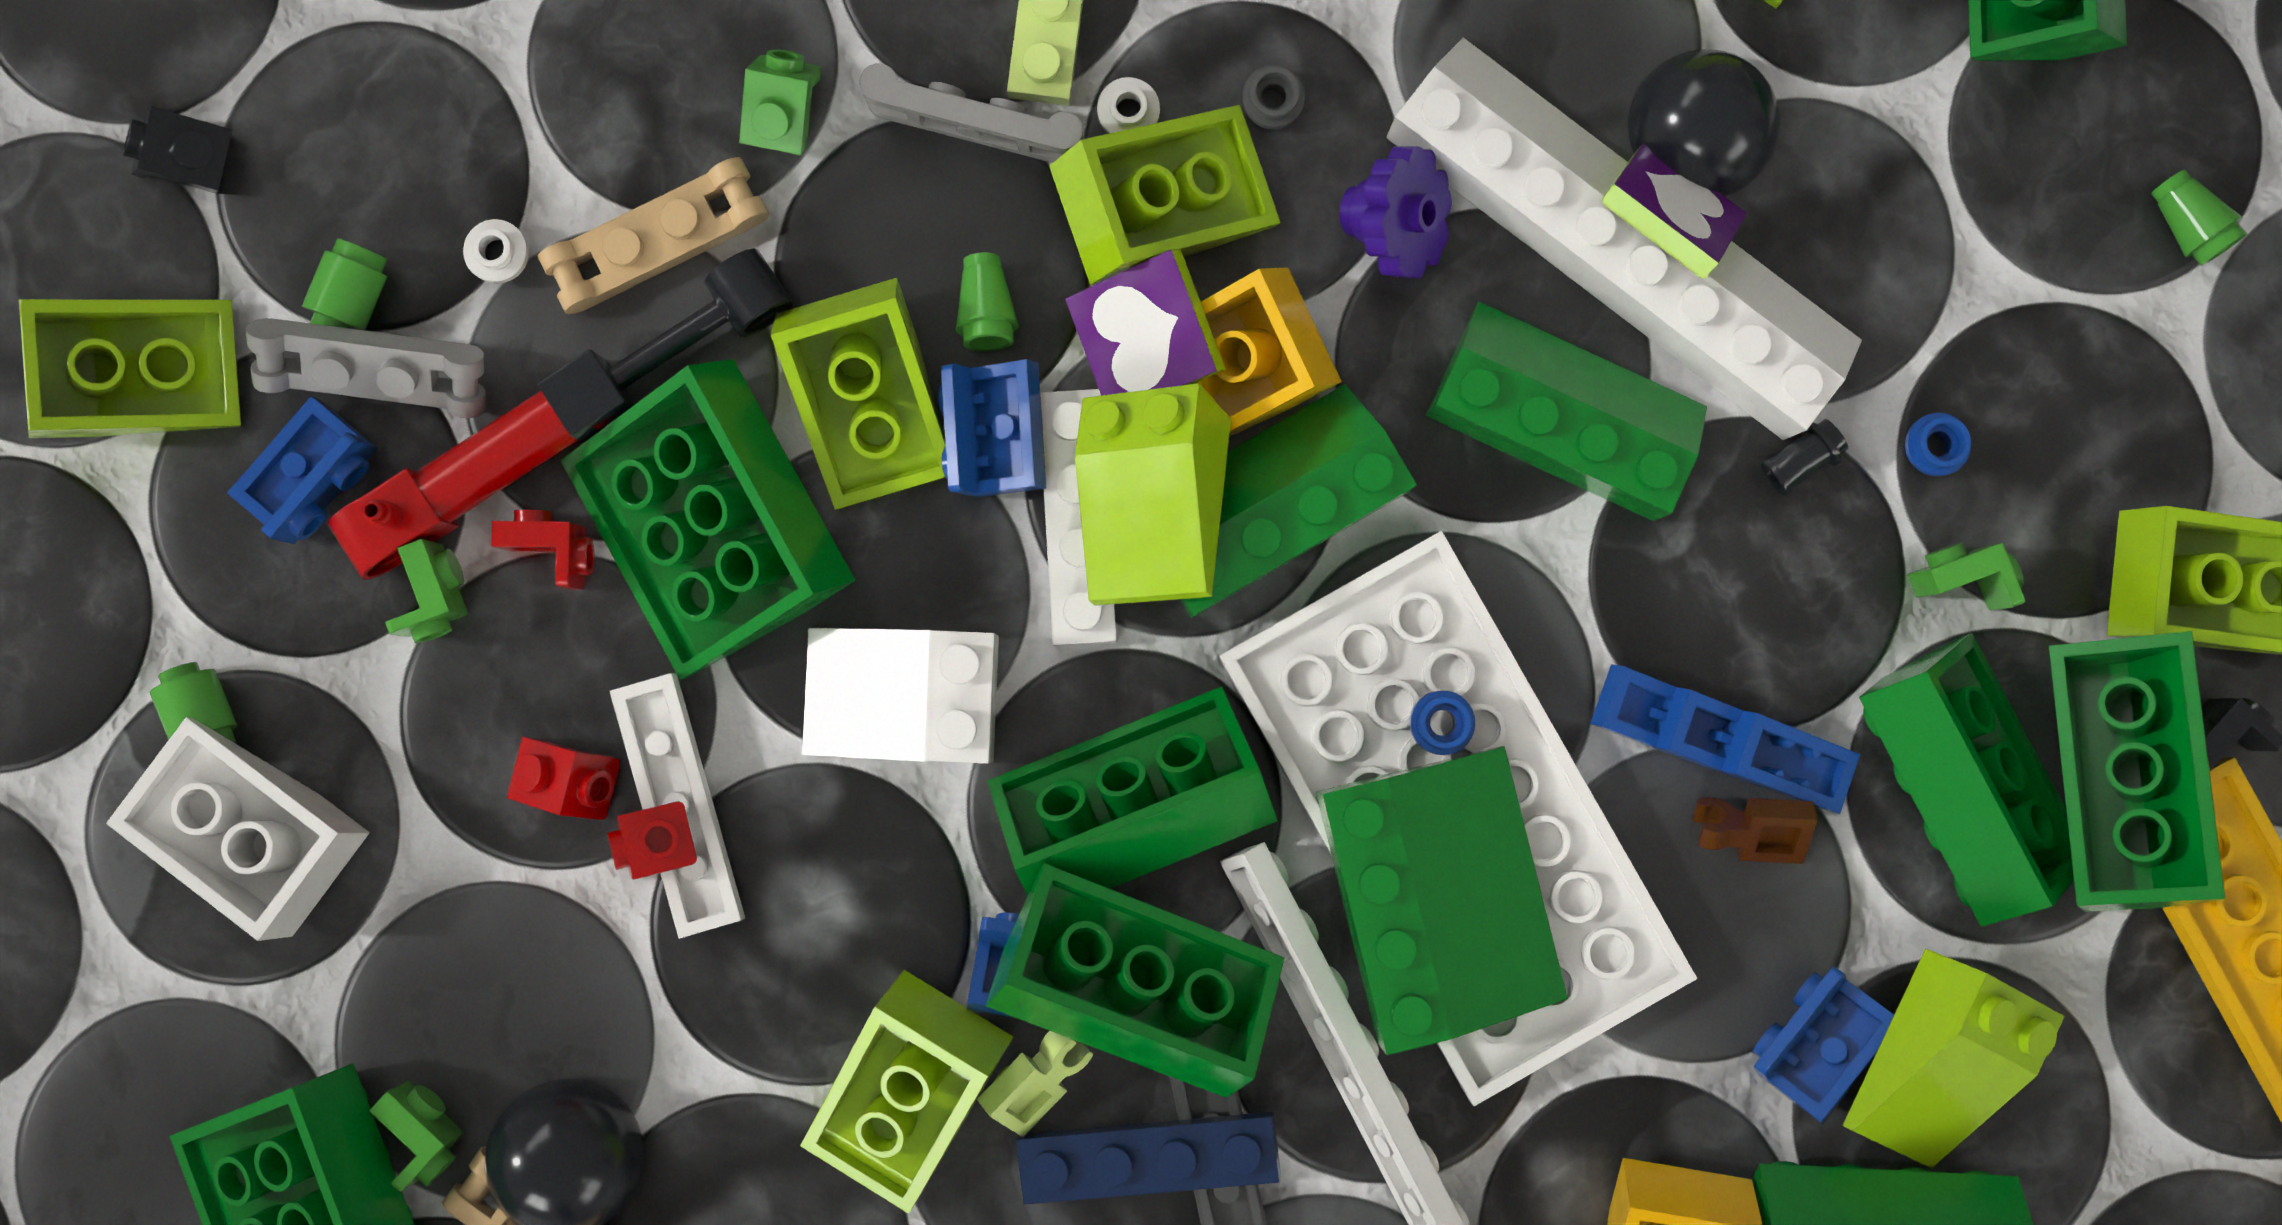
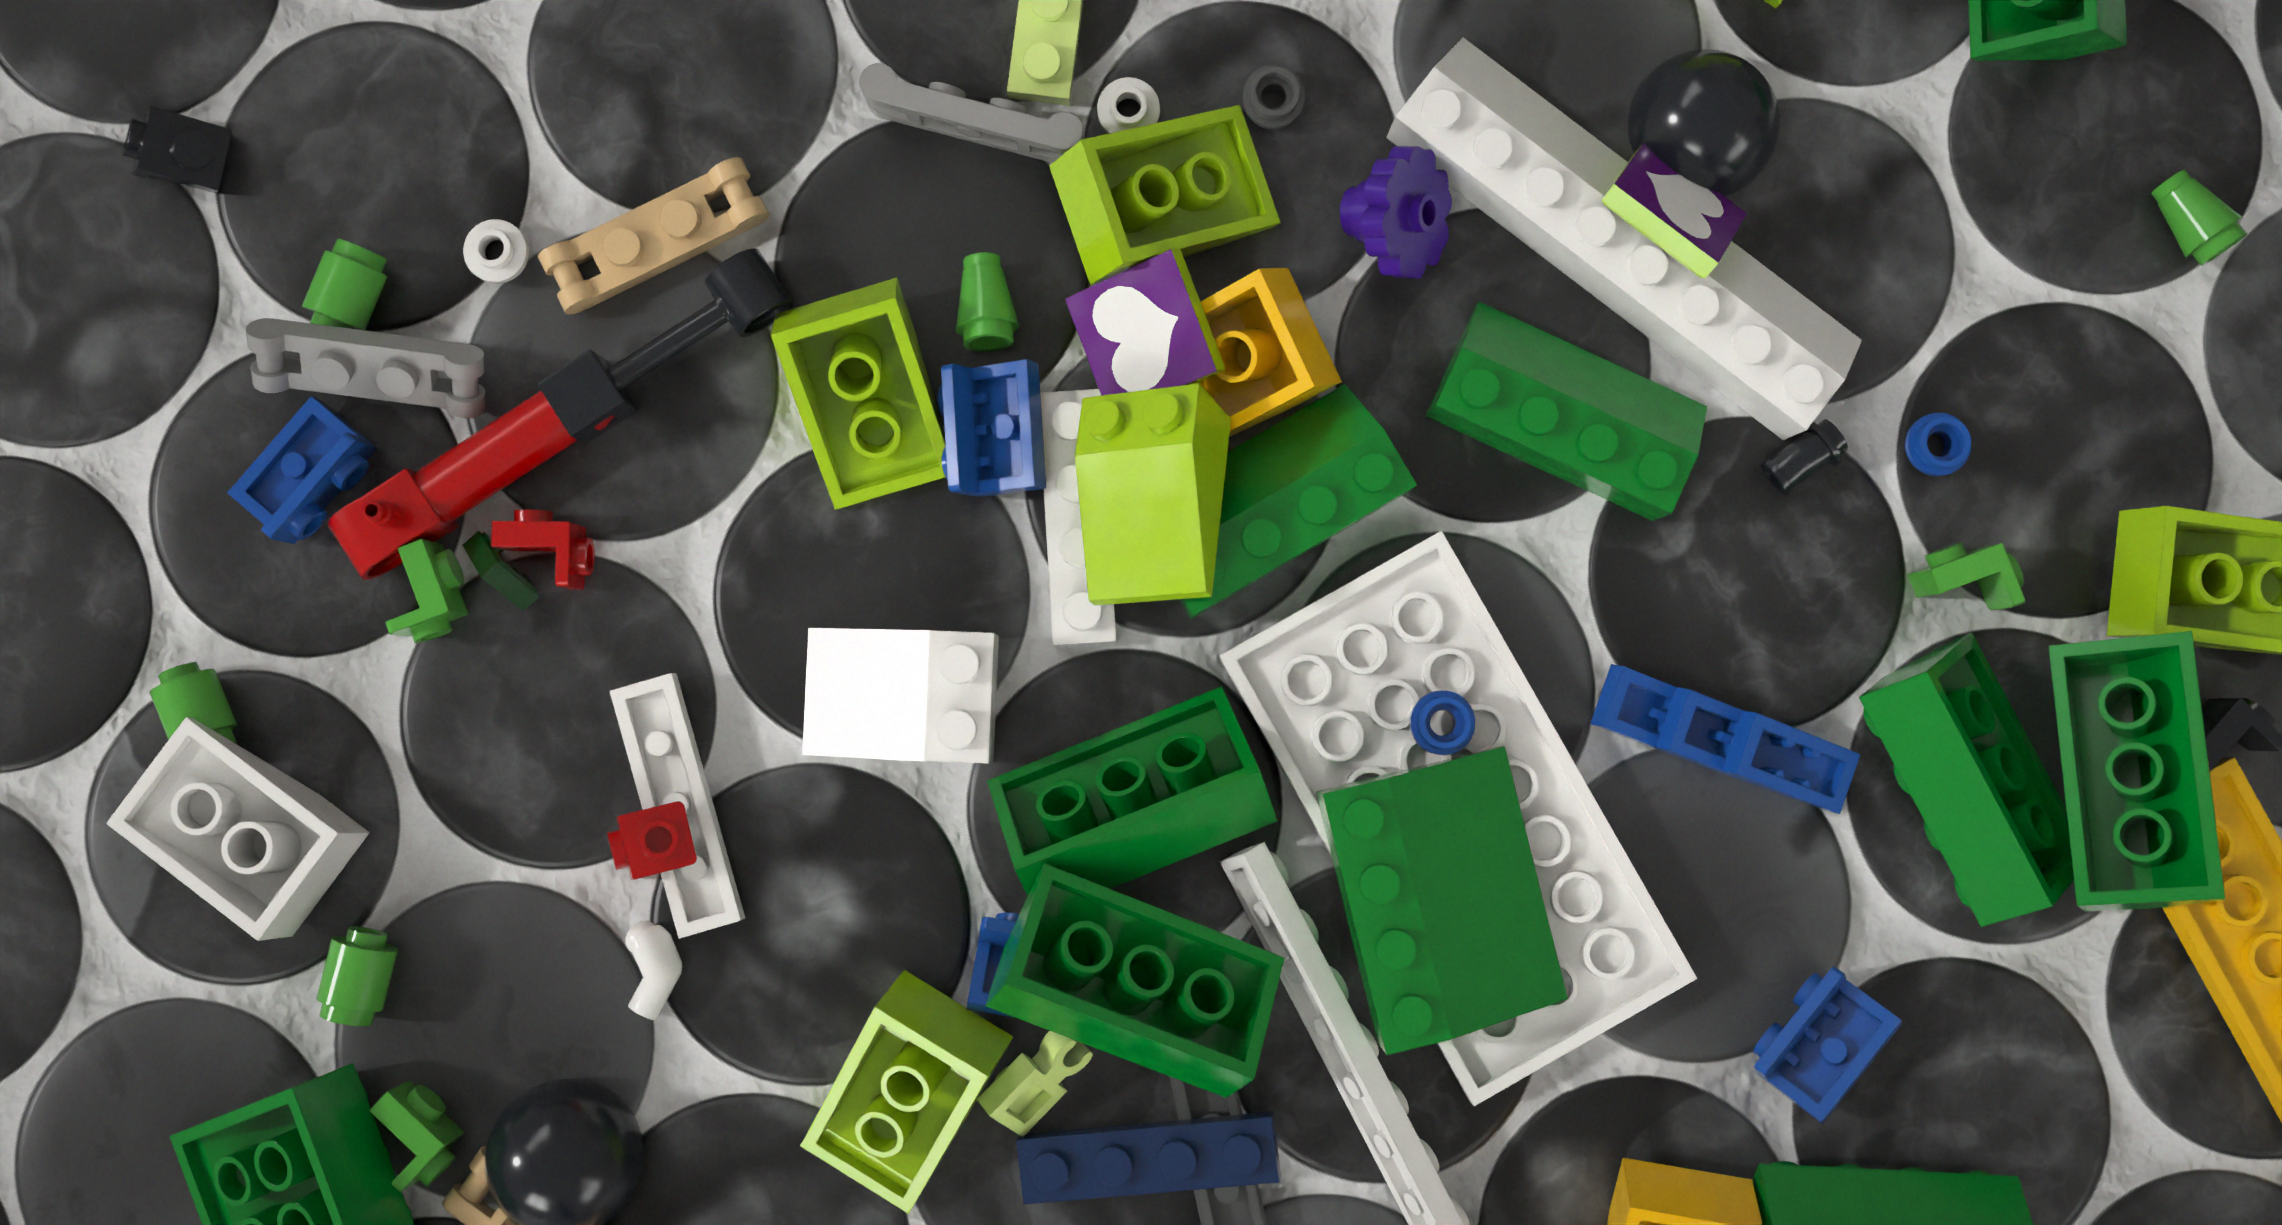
lime slope [19,299,241,438] -> none
red bracket [507,736,620,820] -> none
green slope [560,359,856,681] -> none
bright green bracket [739,49,821,155] -> none
reddish brown plate [1692,797,1818,864] -> none
lime slope [1843,948,2065,1168] -> none
none -> bright green brick [316,926,398,1026]
none -> dark green tile [462,530,540,611]
none -> white arm [625,921,682,1020]

